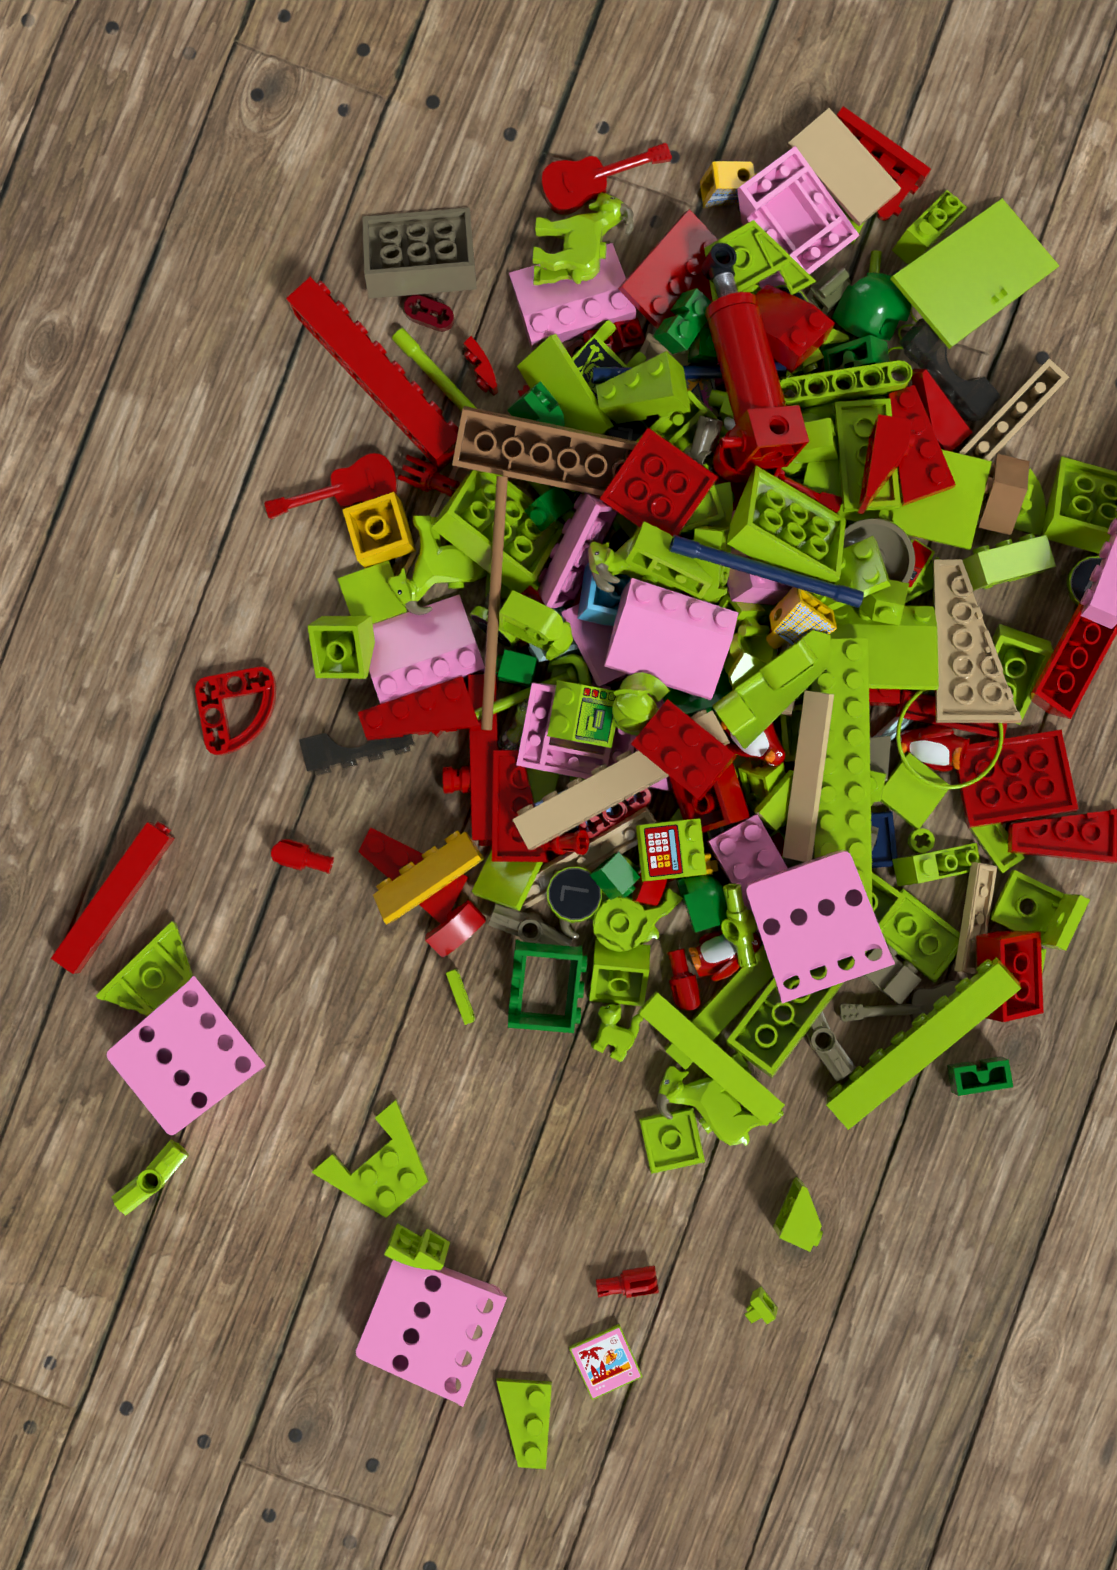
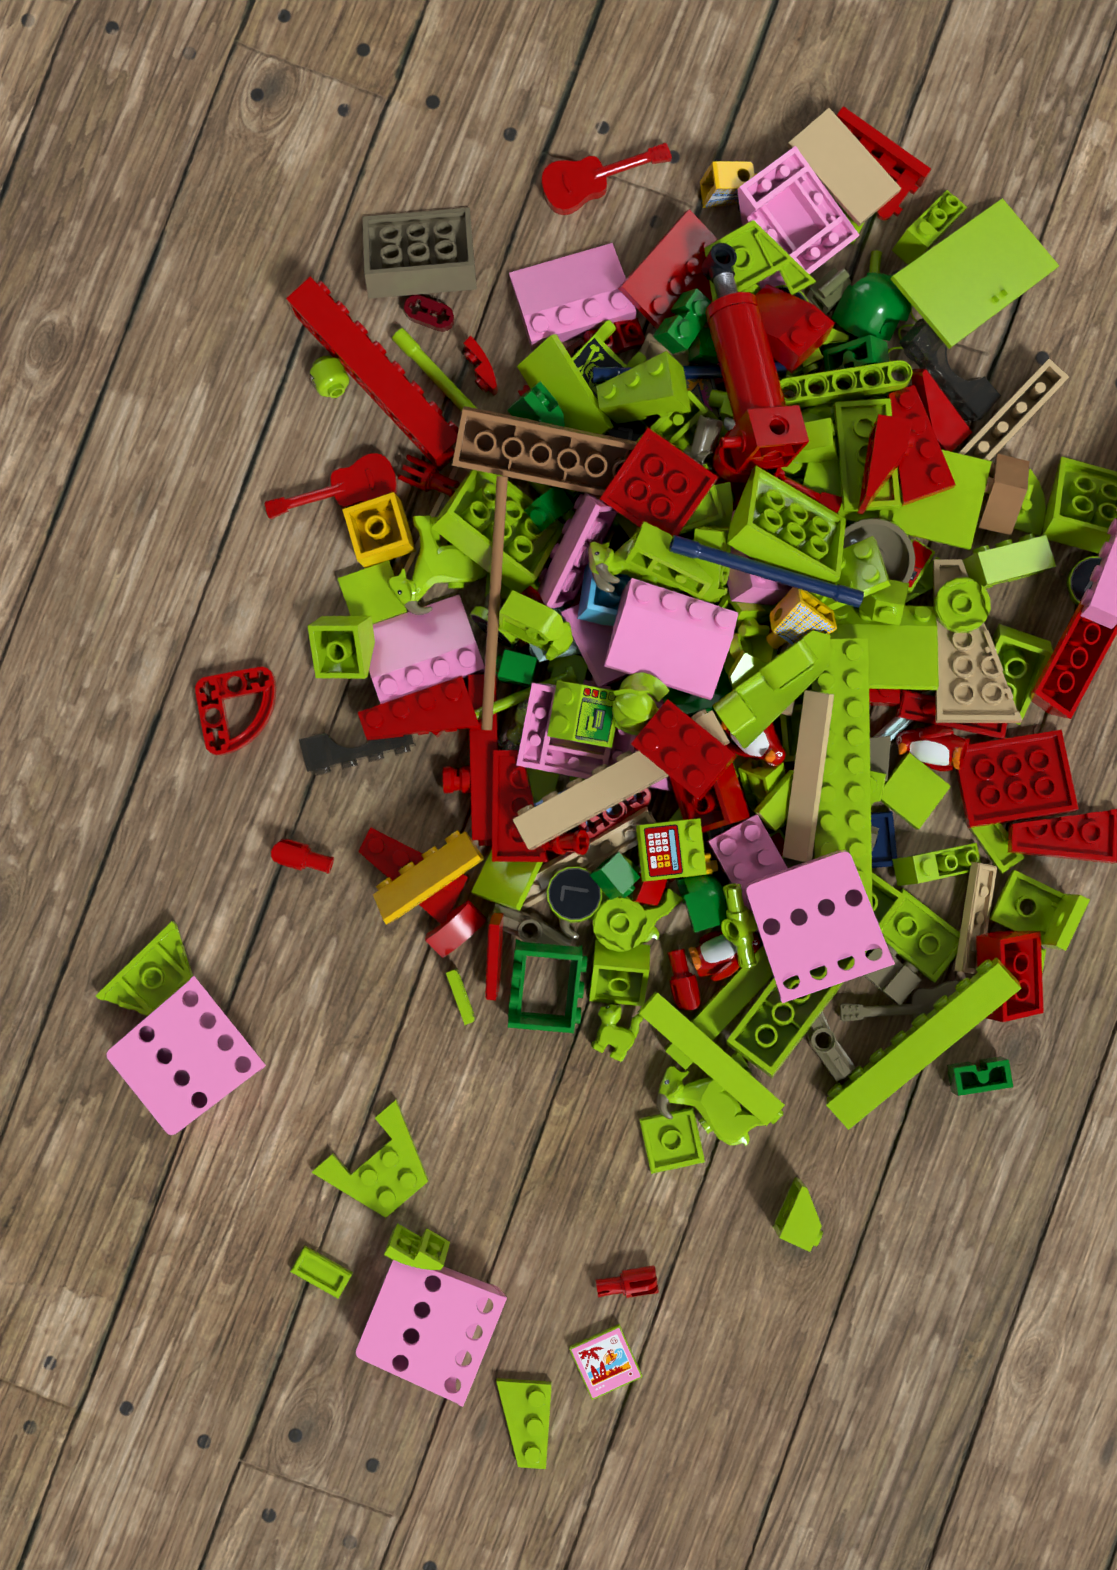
red brick [50,821,175,974] -> none
lime piece [111,1139,189,1216] -> none
lime animal [533,193,634,285] -> none
lime hair [551,654,593,686] -> none
lime tile [744,1286,778,1324] -> none
lime piece [896,690,1003,789] -> none
lime bush [908,828,935,853] -> none
none -> lime tile [290,1246,353,1299]
none -> lime head [310,356,349,398]
none -> red tile [485,913,504,1001]
none -> lime tile [934,577,991,633]

